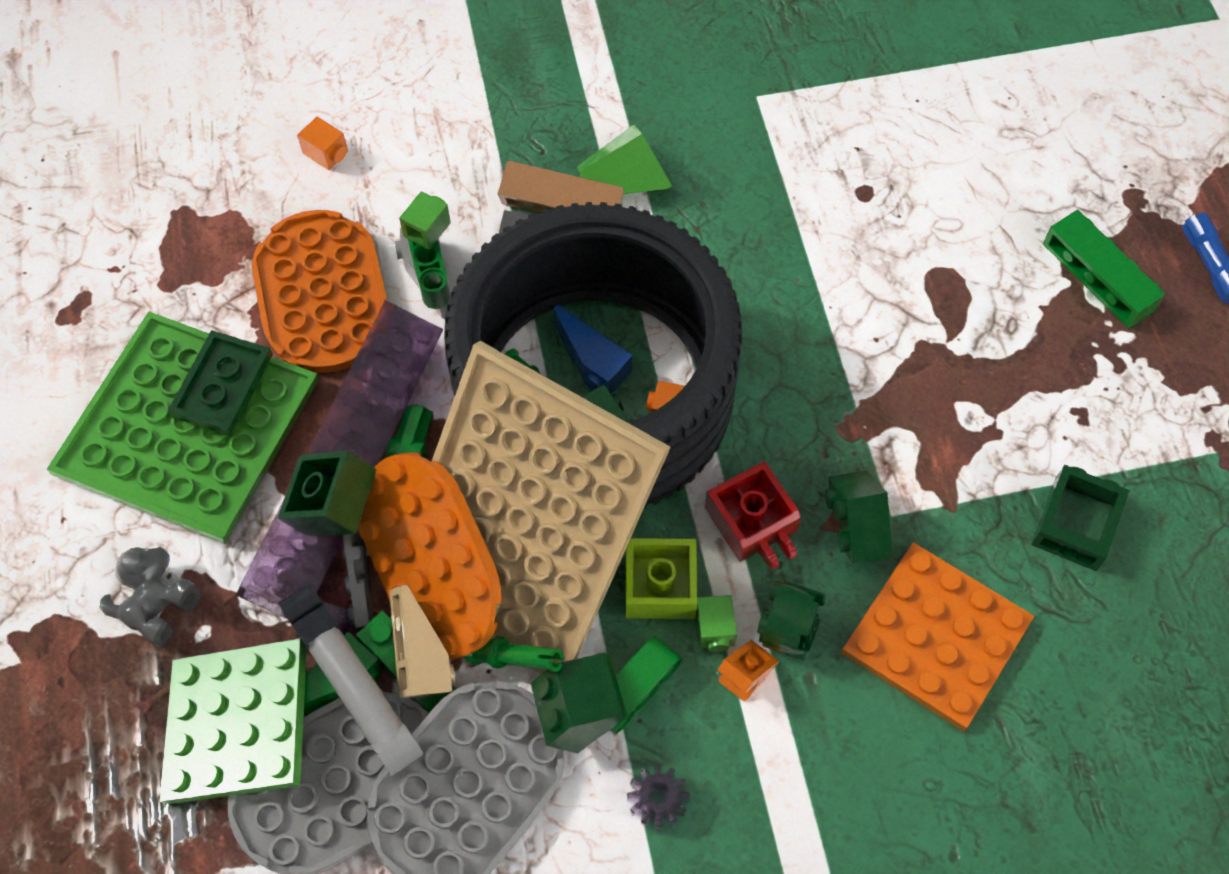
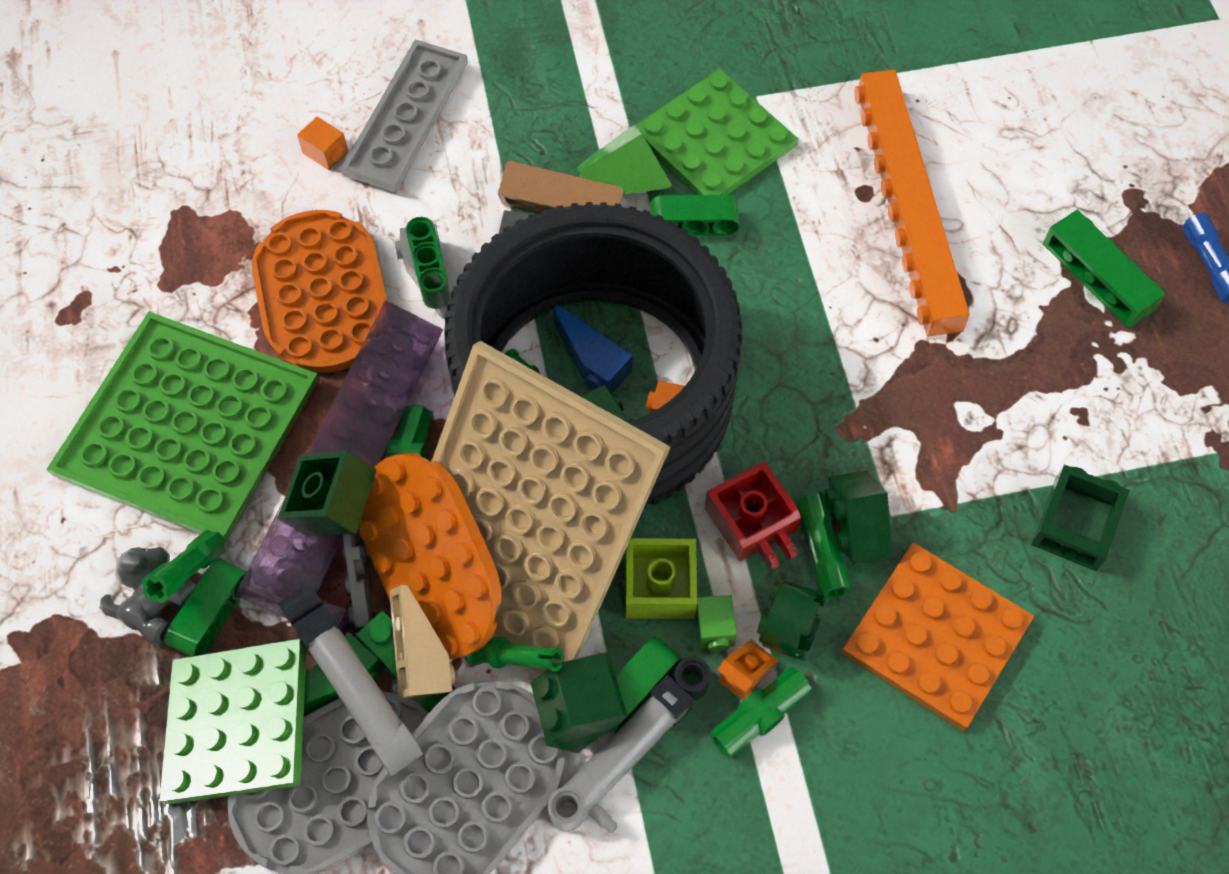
dark green plate [168,330,273,436] -> none
bright green brick [399,191,451,250] -> none
gear [627,764,690,830] -> none
none -> green axle [141,529,226,604]
none -> green beam [164,558,251,657]
none -> light grey plate [341,39,468,193]
none -> light grey piece [548,657,711,833]
none -> bright green plate [635,68,798,195]
none -> green beam [650,194,739,236]
none -> green piece [710,666,812,759]
none -> green axle [796,493,851,599]
none -> orange brick [854,70,970,337]

